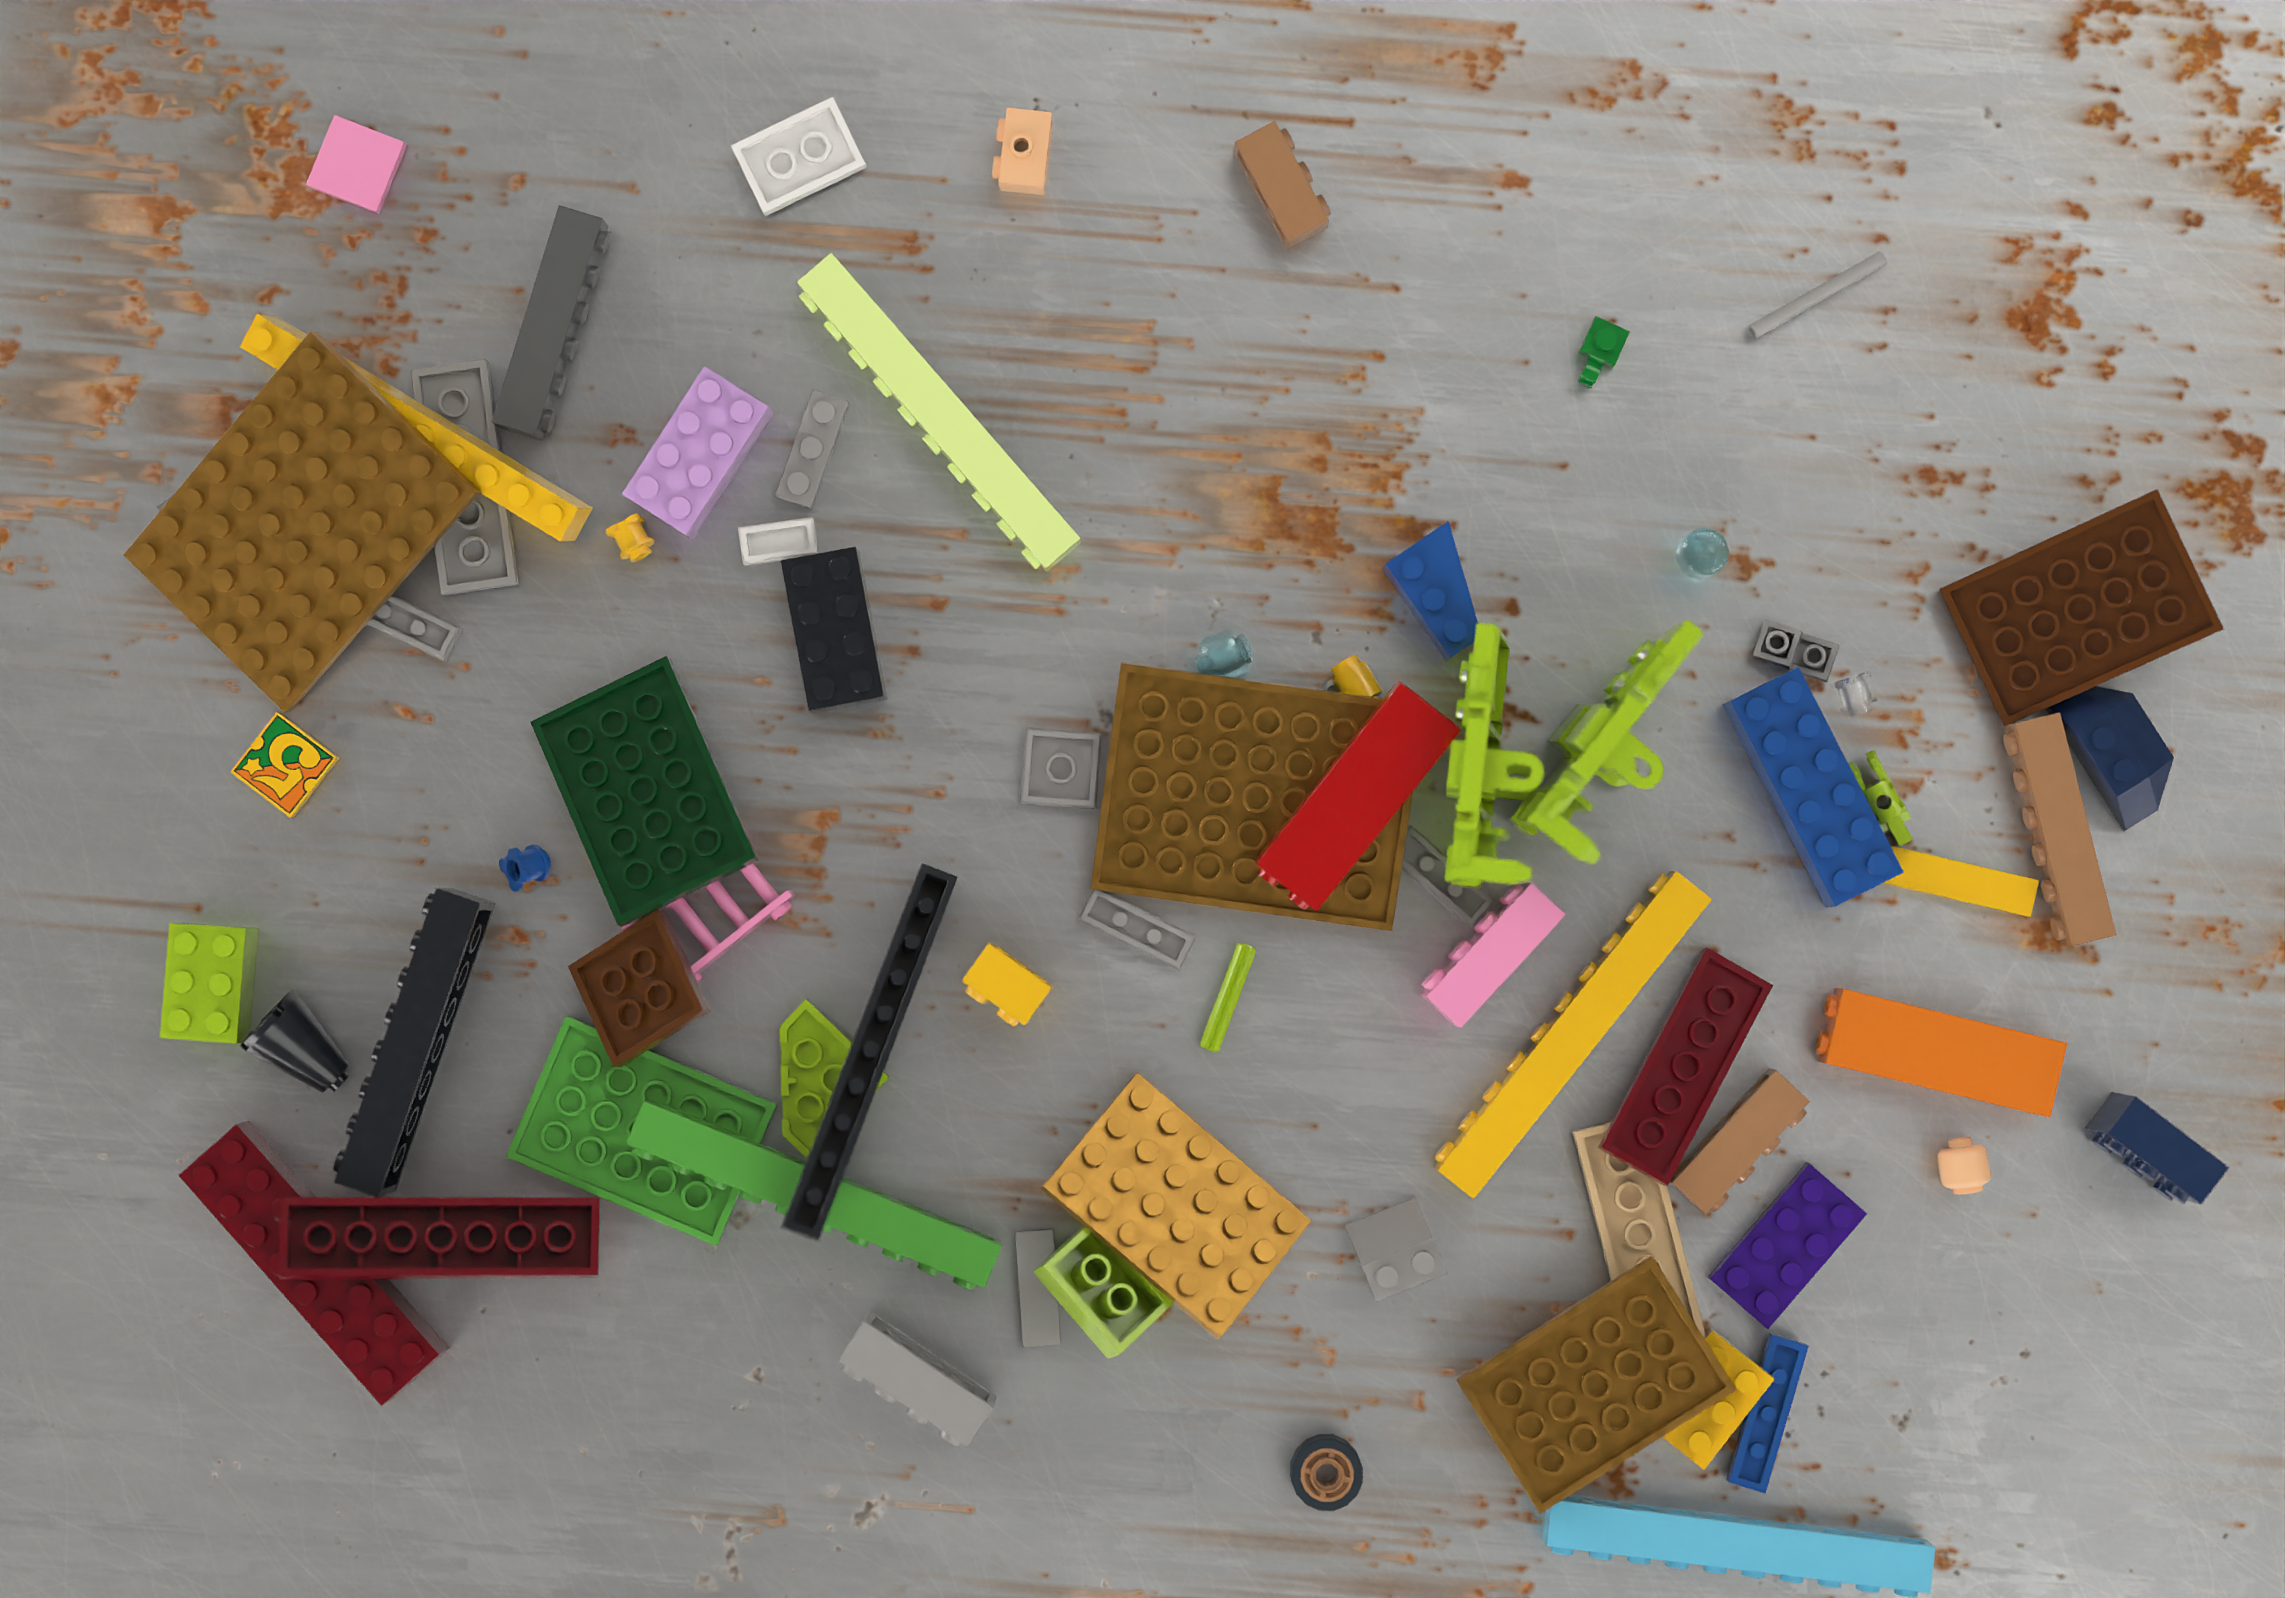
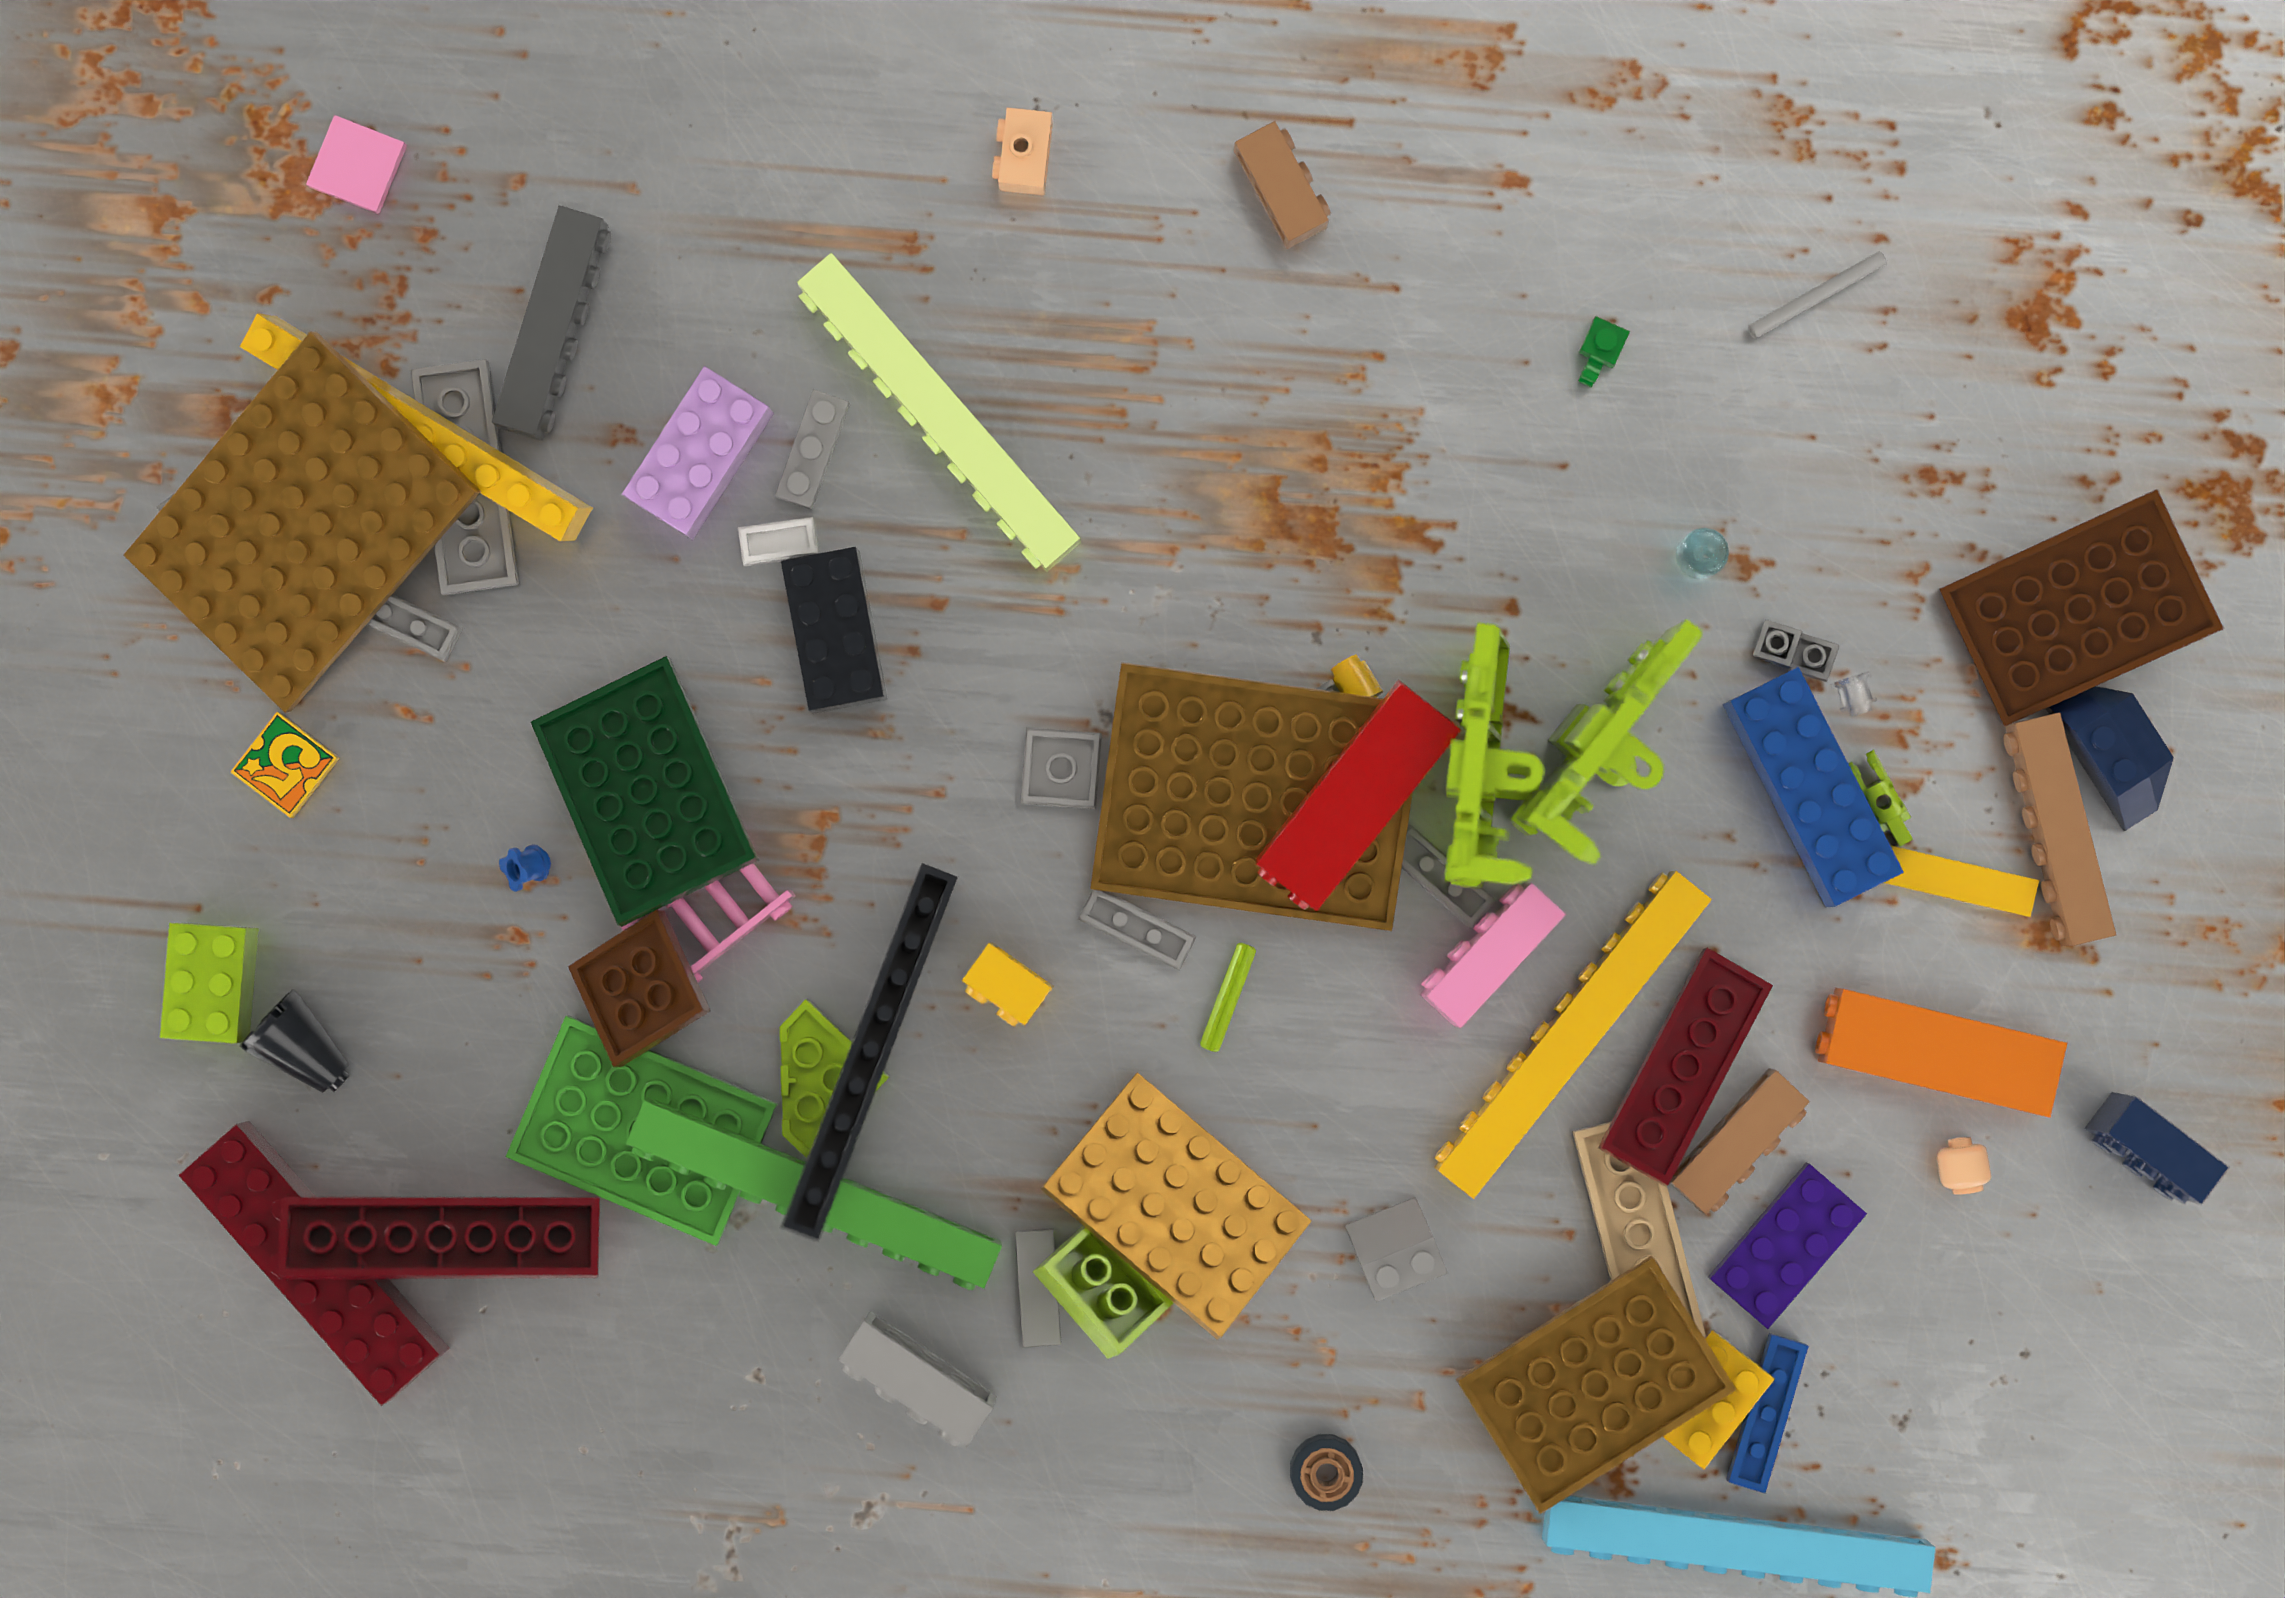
black brick [333,888,496,1197] -> none
yellow brick [605,513,655,562] -> none
white plate [731,97,867,216] -> none
clear light blue head [1195,629,1254,678] -> none
blue wedge [1382,521,1478,662] -> none

